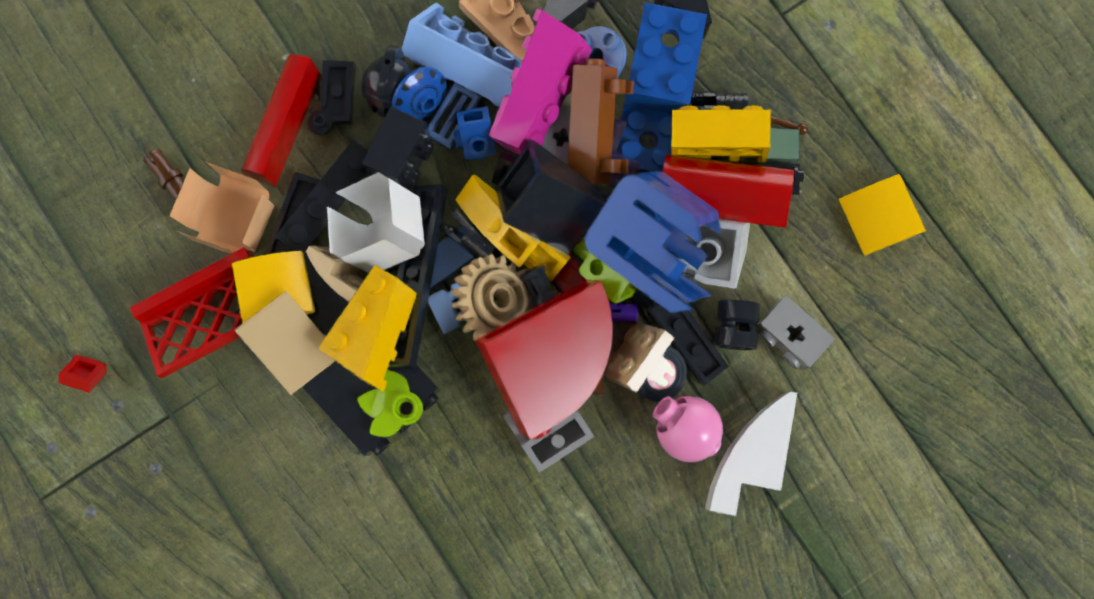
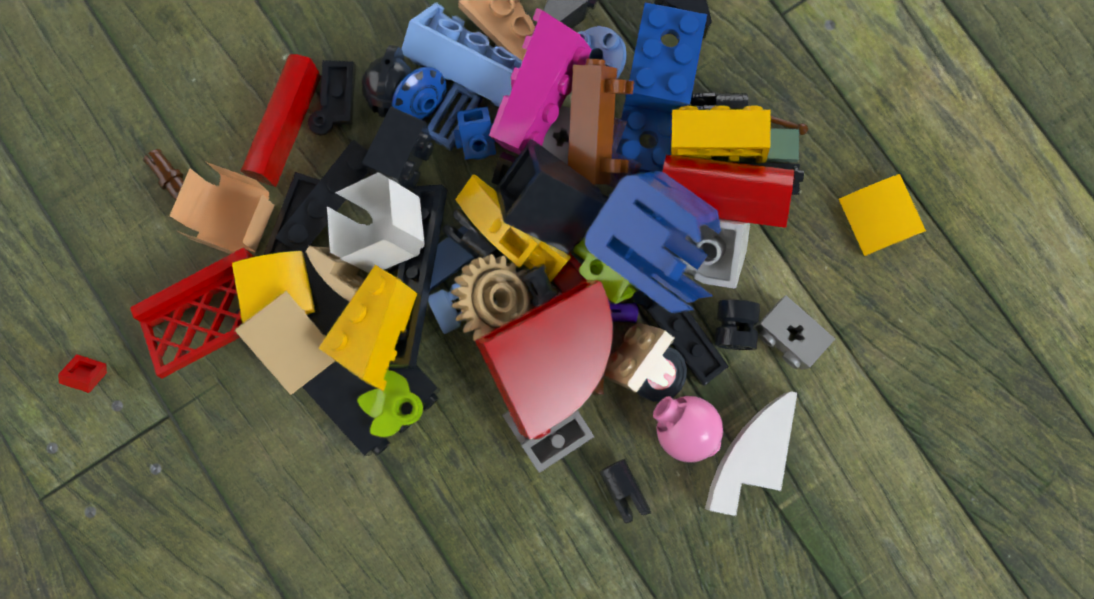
none -> black hinge [599,459,651,524]

